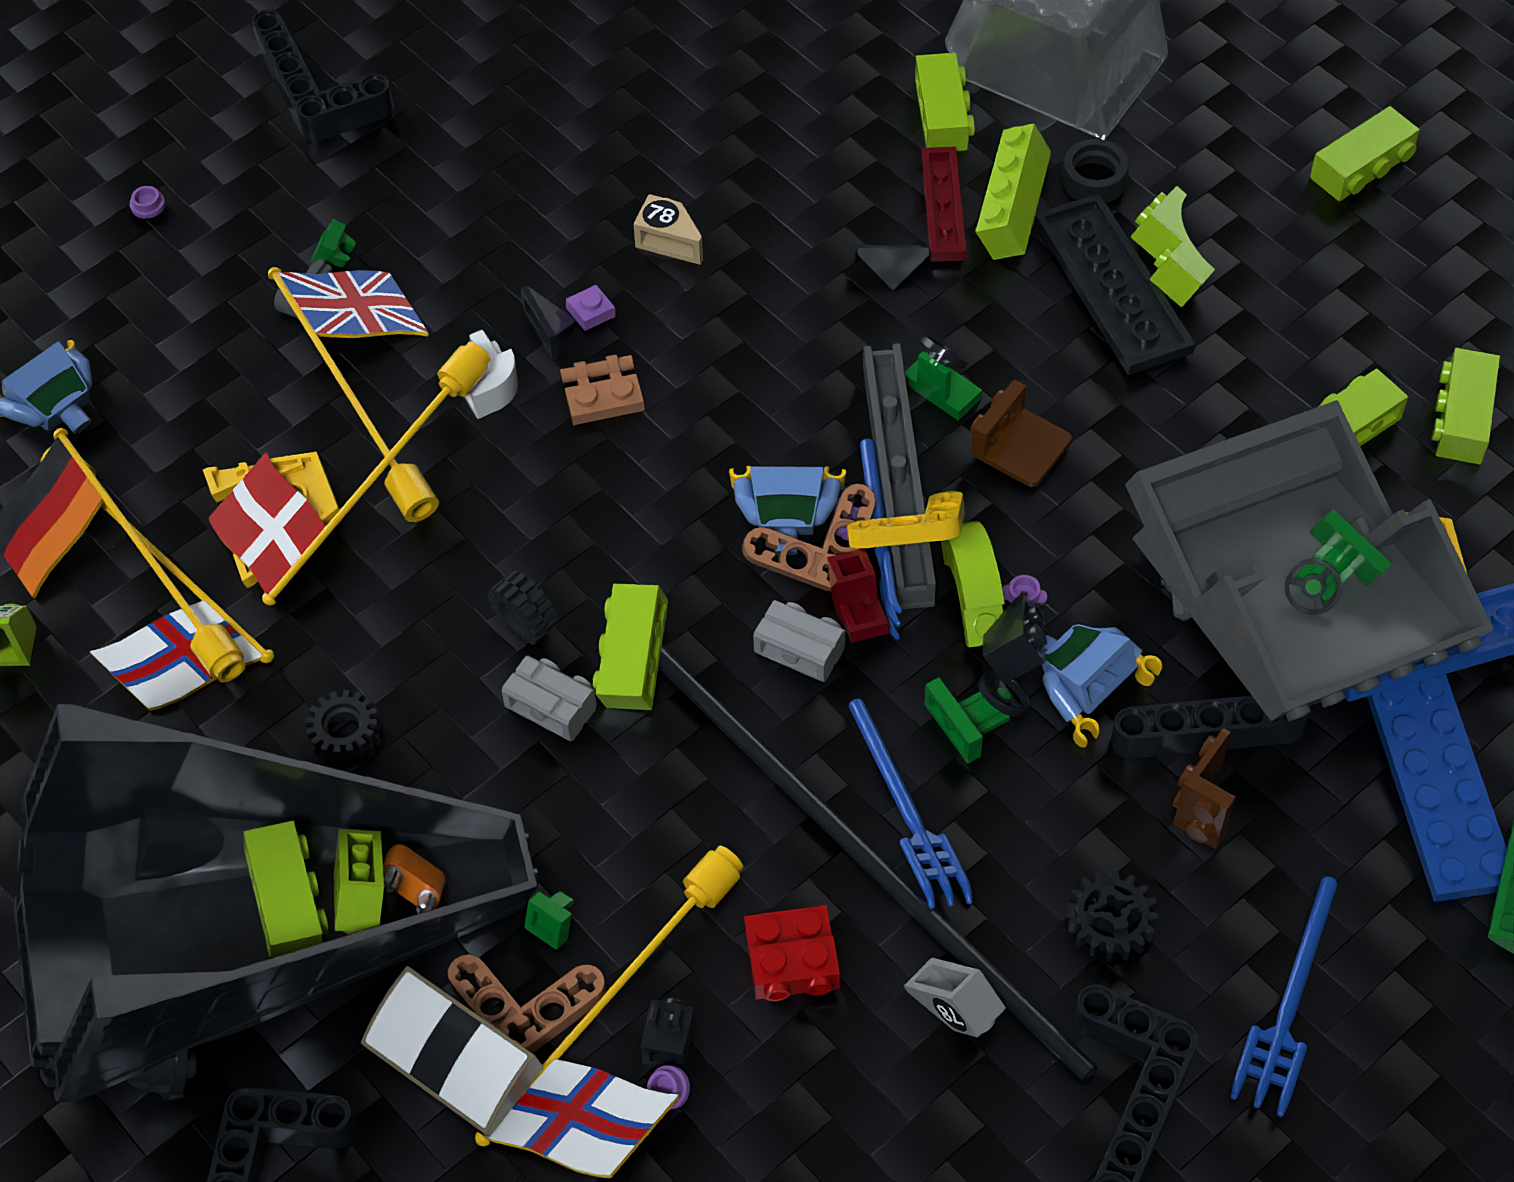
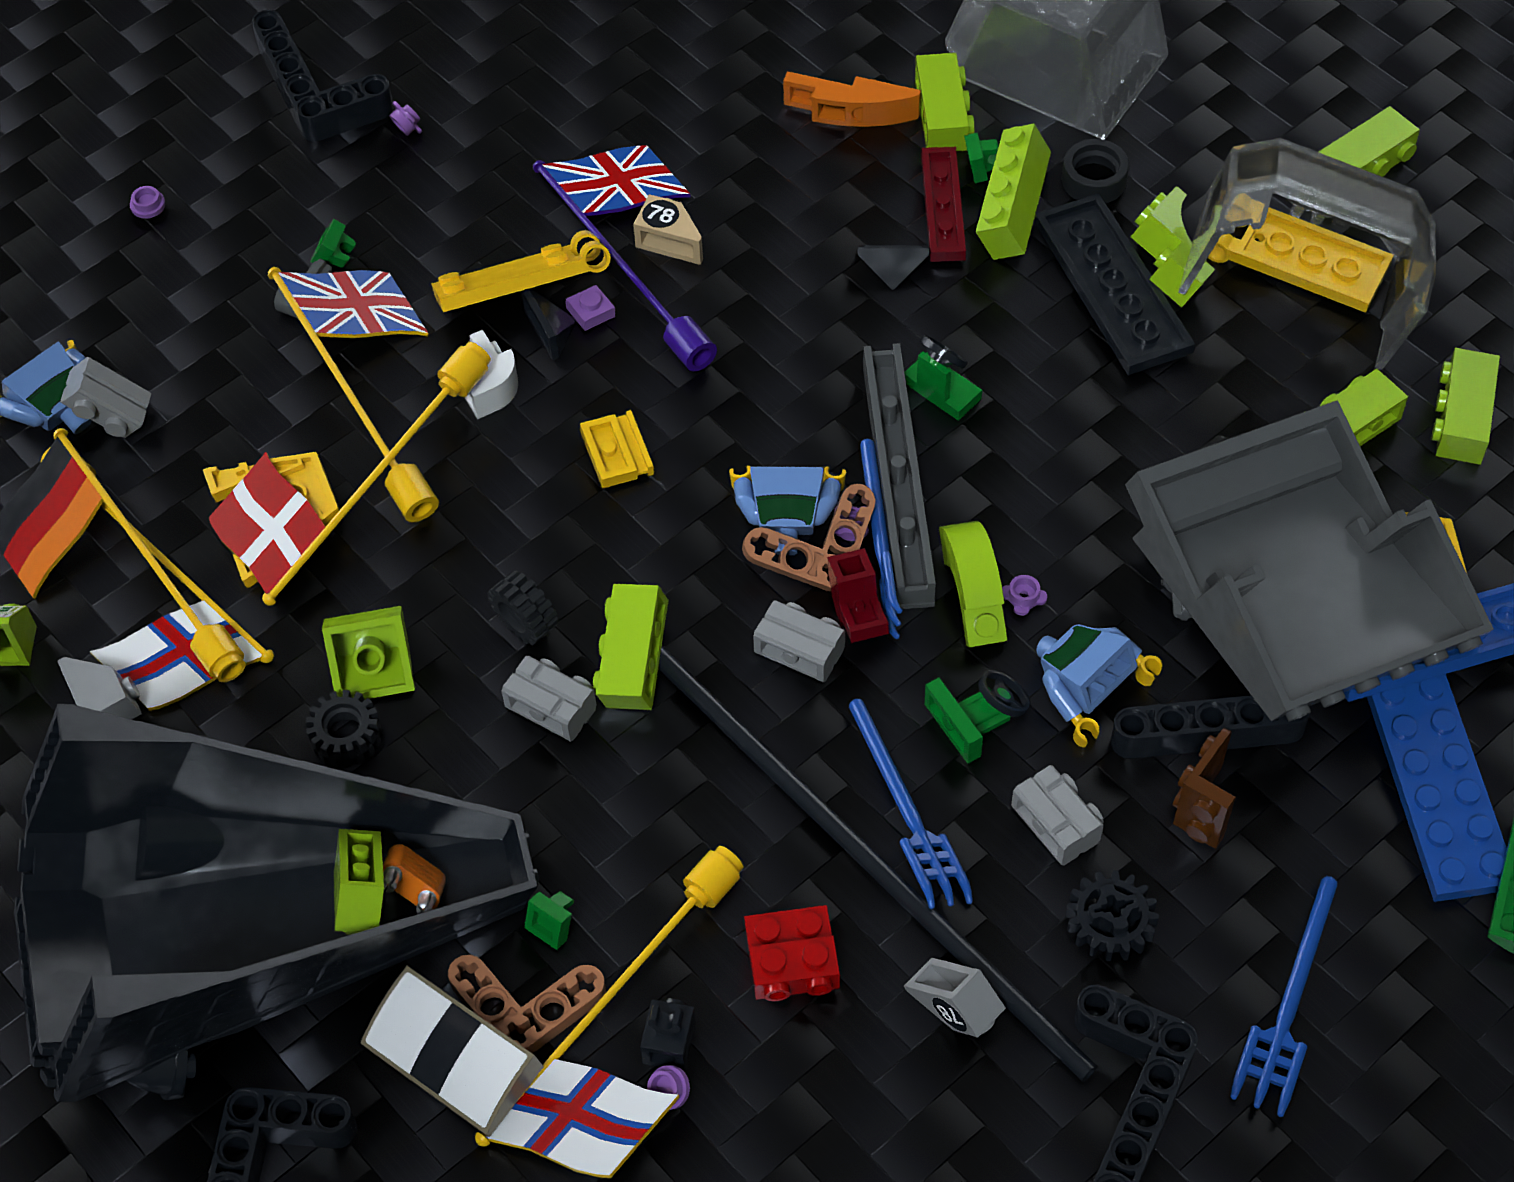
lime brick [243,821,328,959] -> none
nougat plate [560,354,645,425] -> none
yellow beam [847,491,965,549] -> none
reddish brown bracket [970,379,1072,487] -> none
black slope [983,594,1047,684] -> none
green piece [1285,509,1392,615] -> none
none -> light grey slope [58,657,142,720]
none -> light grey brick [60,357,152,438]
none -> lime slope [322,606,415,700]
none -> medium lavender plate [389,101,422,136]
none -> yellow hinge [431,230,611,313]
none -> flag [533,145,717,371]
none -> yellow plate [580,410,654,489]
none -> orange slope [783,71,921,127]
none -> green tile [964,132,999,183]
none -> light grey brick [1011,765,1103,866]
none -> clear windscreen [1178,138,1437,370]
none -> yellow hinge [1203,194,1394,313]

